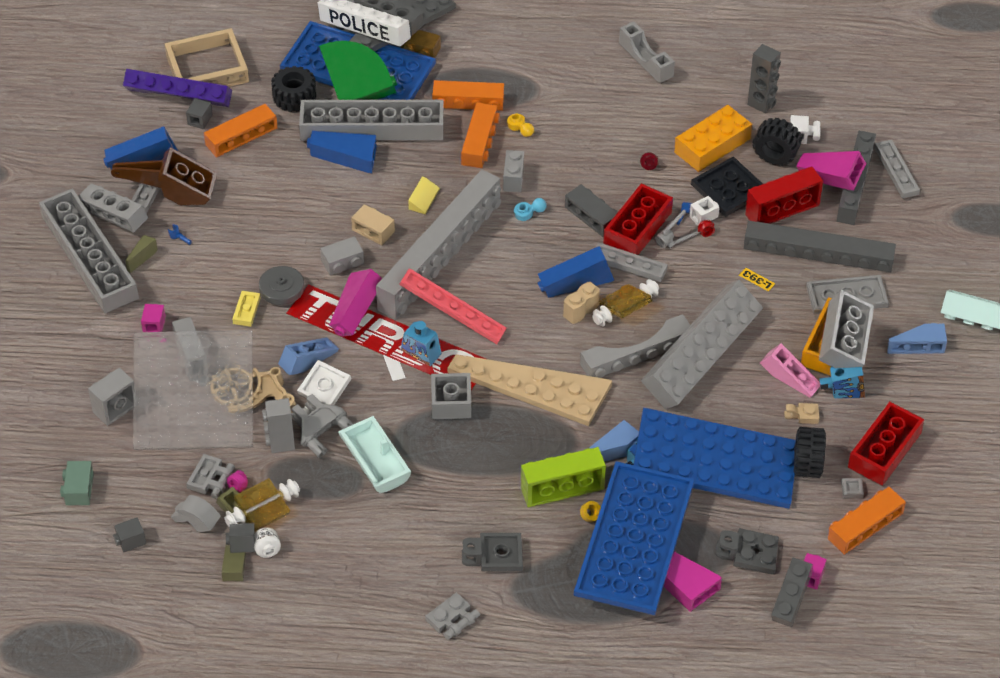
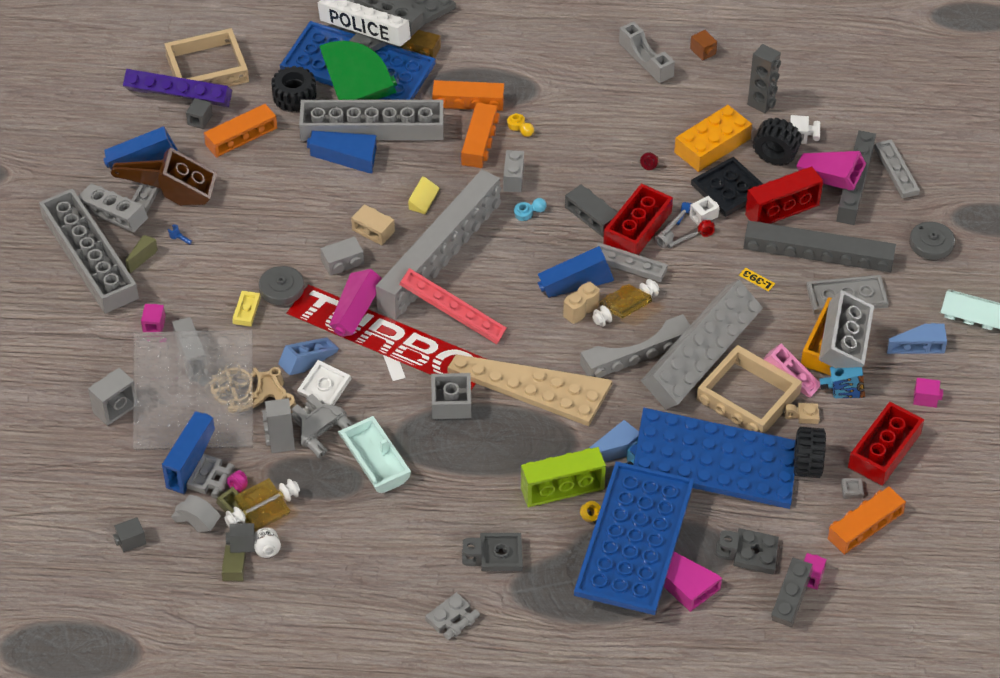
sand green brick [60,461,94,505] -> none
dark azure torso [401,321,442,366] -> none
none -> blue slope [162,411,215,494]
none -> dark orange brick [690,30,718,61]
none -> tan window [697,345,802,433]
none -> dark grey wheel [909,222,955,260]
none -> dark pink brick [913,378,943,408]

